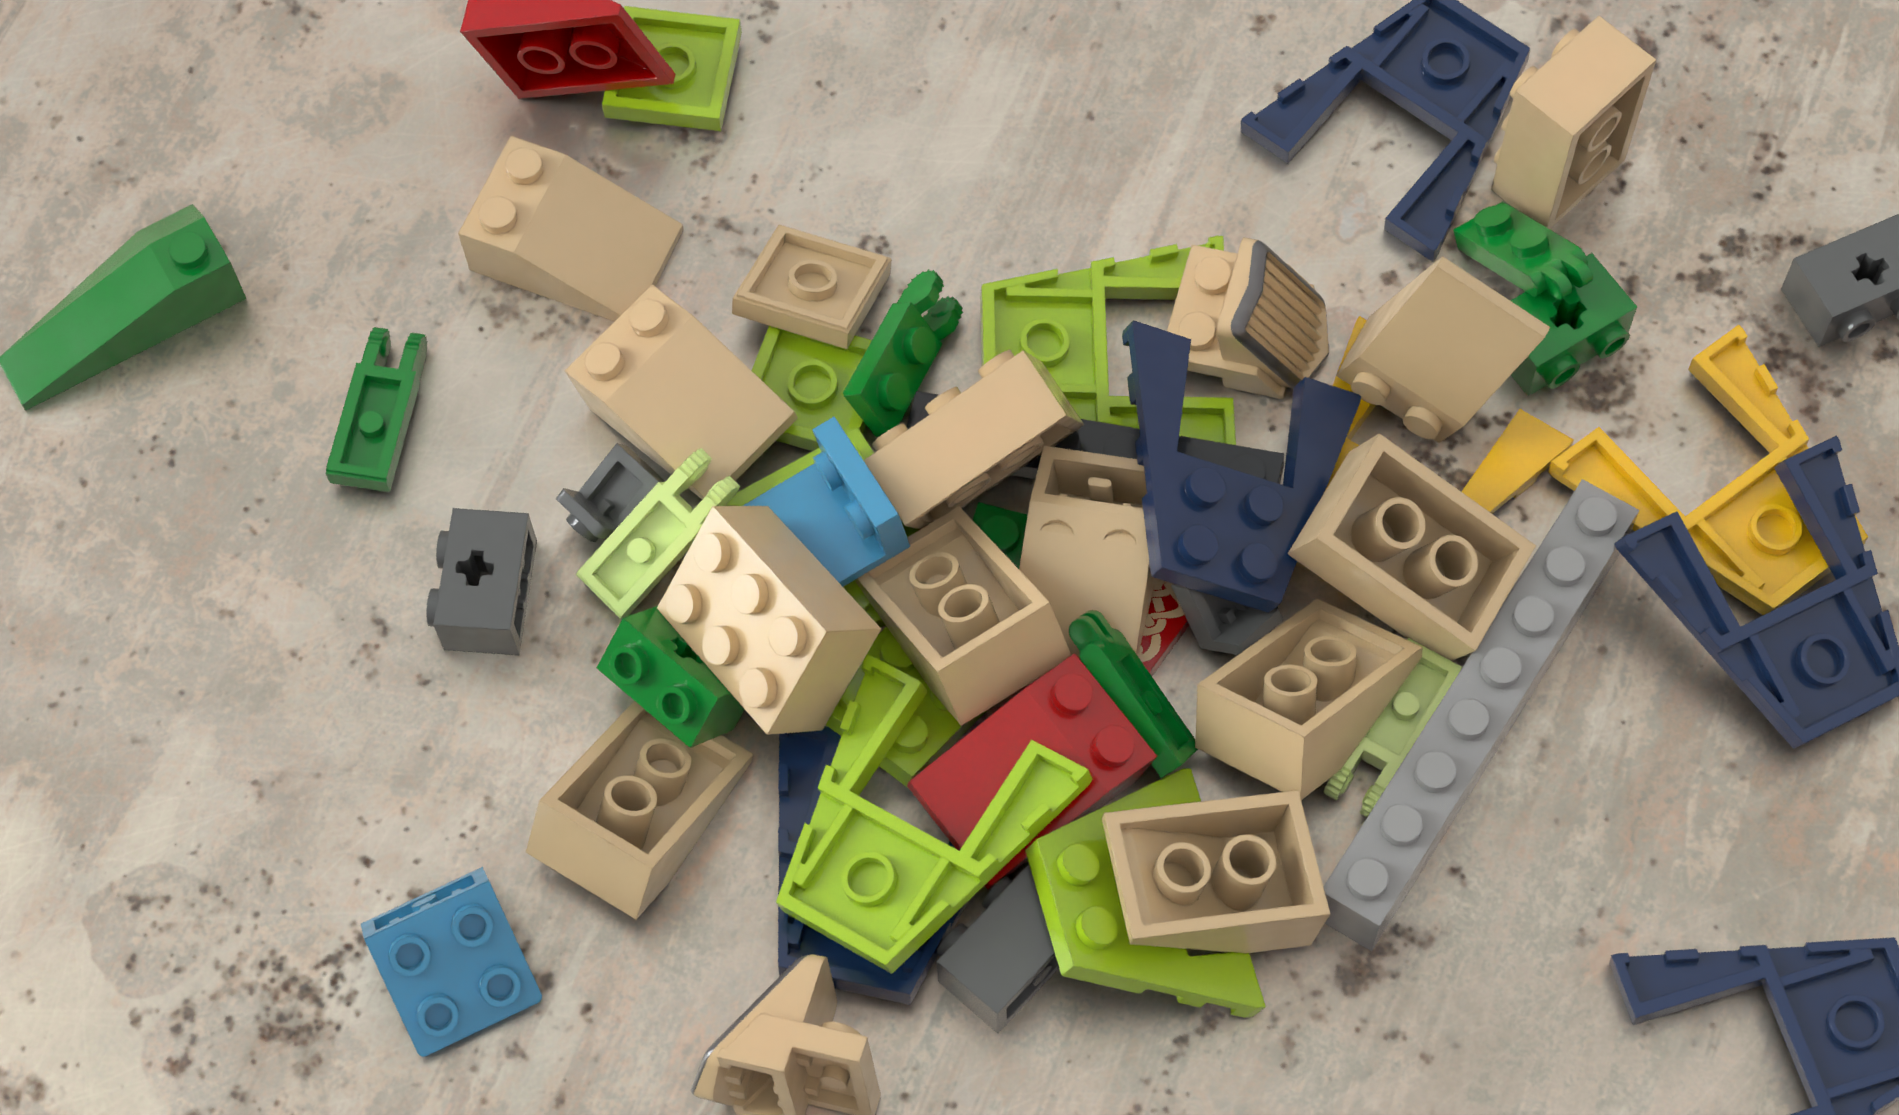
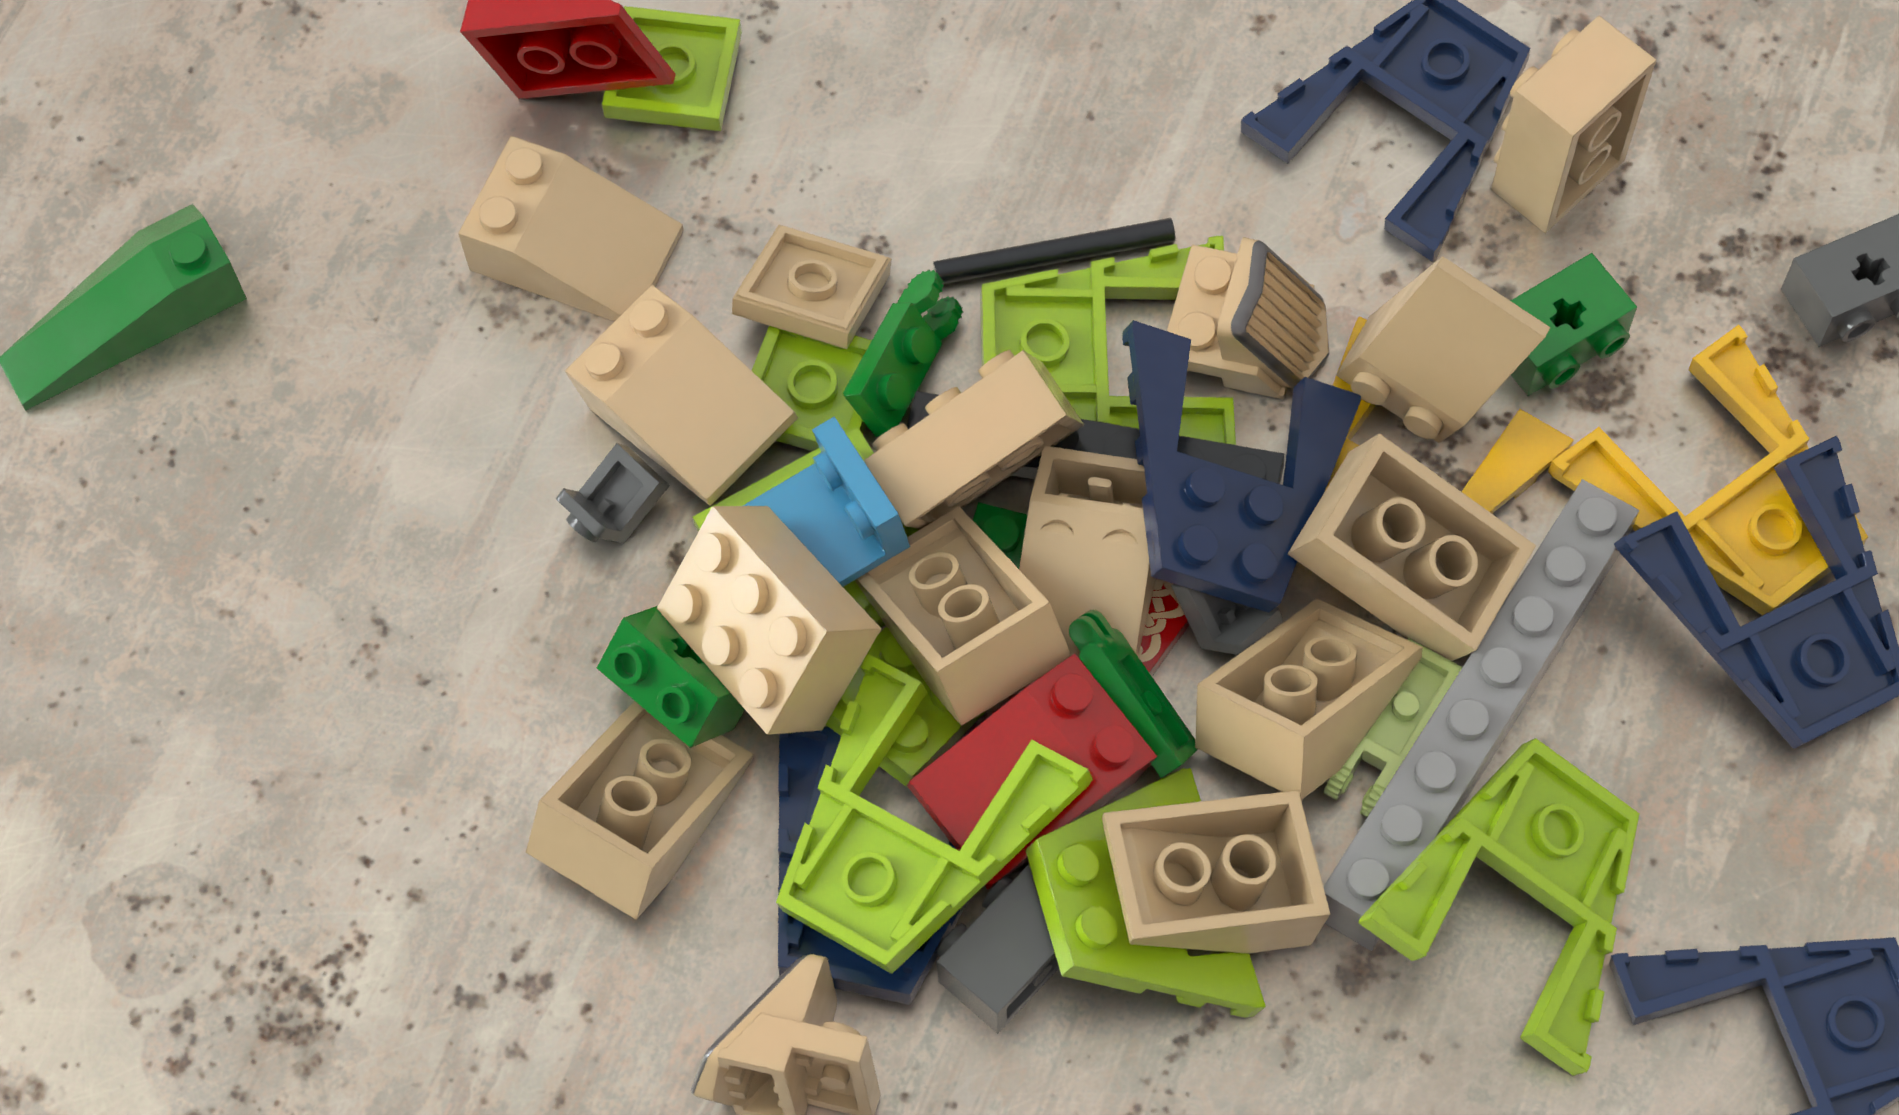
green hinge [325,327,428,492] -> none
dark azure bracket [361,867,542,1057] -> none
dark grey brick [426,508,537,656] -> none
yellowish green hinge [575,448,741,619] -> none
green hinge [1453,201,1593,300] -> none
none -> black bar [933,218,1176,284]
none -> lime wing [1358,738,1640,1076]

